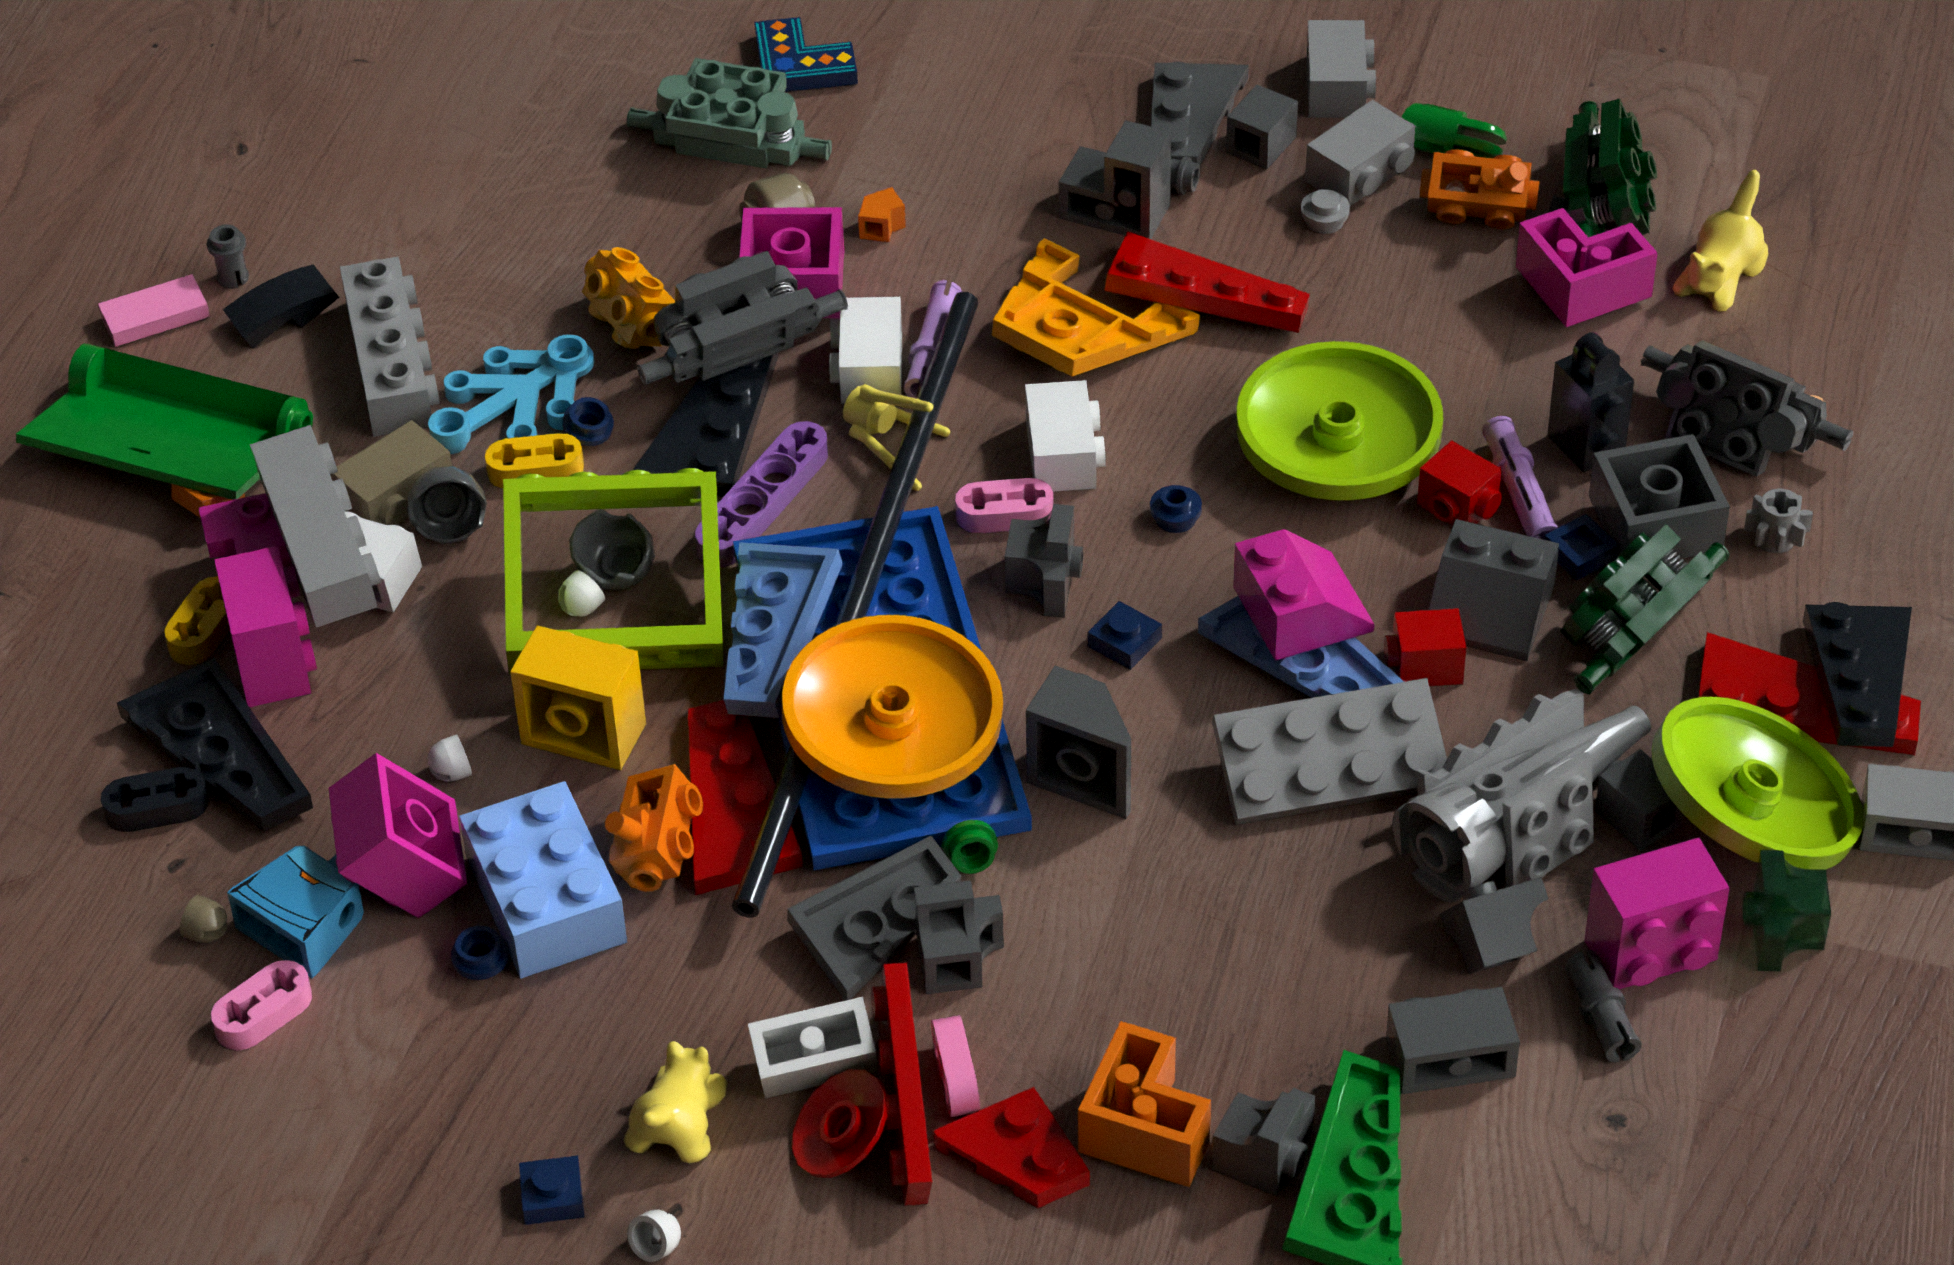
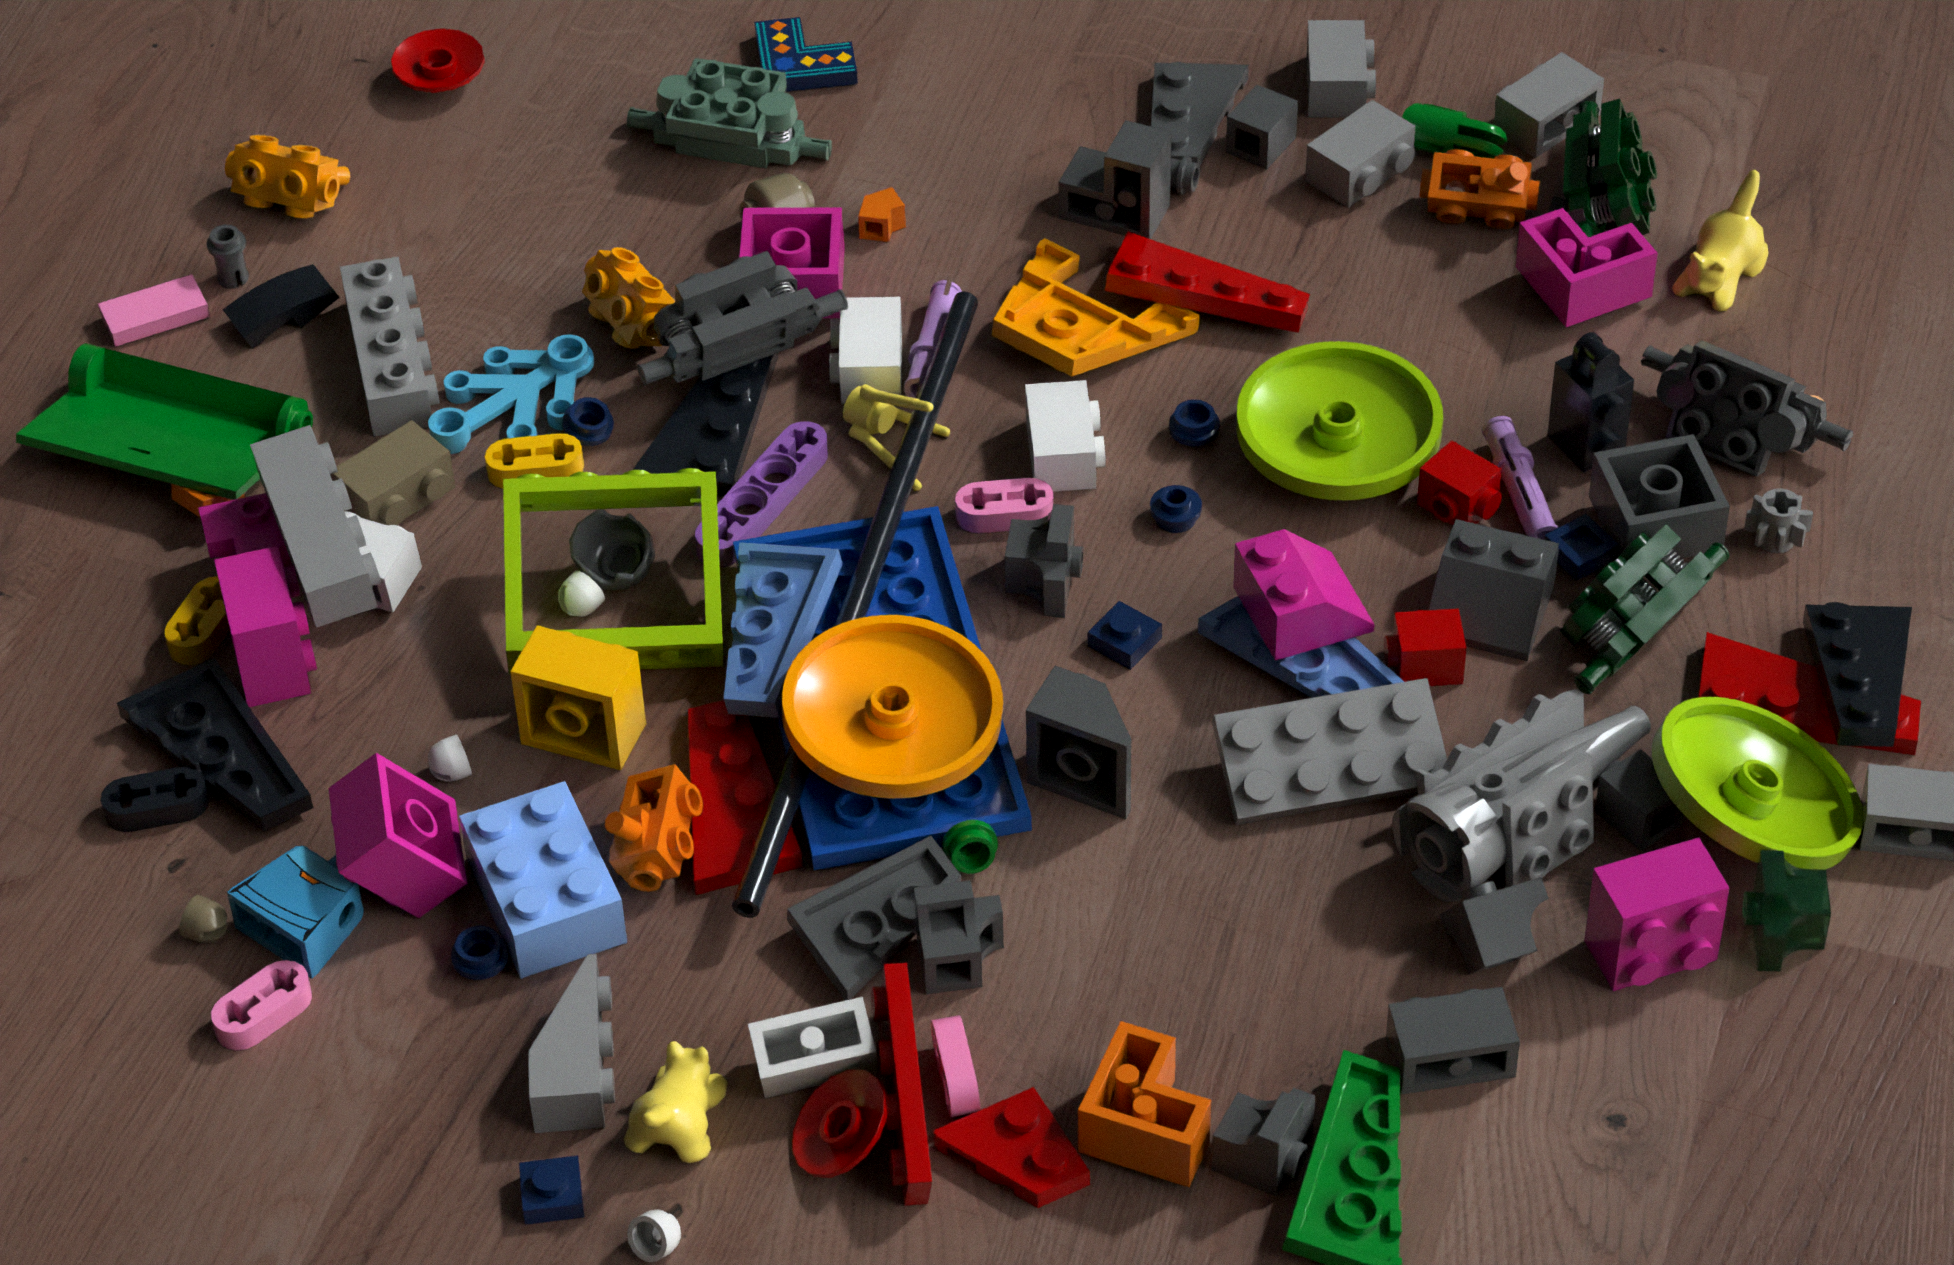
dark grey hair [407,466,487,544] -> none
light grey plate [1301,189,1350,234] -> none
dark grey pin [1565,950,1642,1063] -> none
none -> light orange brick [225,135,350,218]
none -> red dish [391,28,485,93]
none -> light grey slope [528,954,615,1133]
none -> dark blue plate [1169,399,1220,446]
none -> light grey brick [1494,52,1604,158]

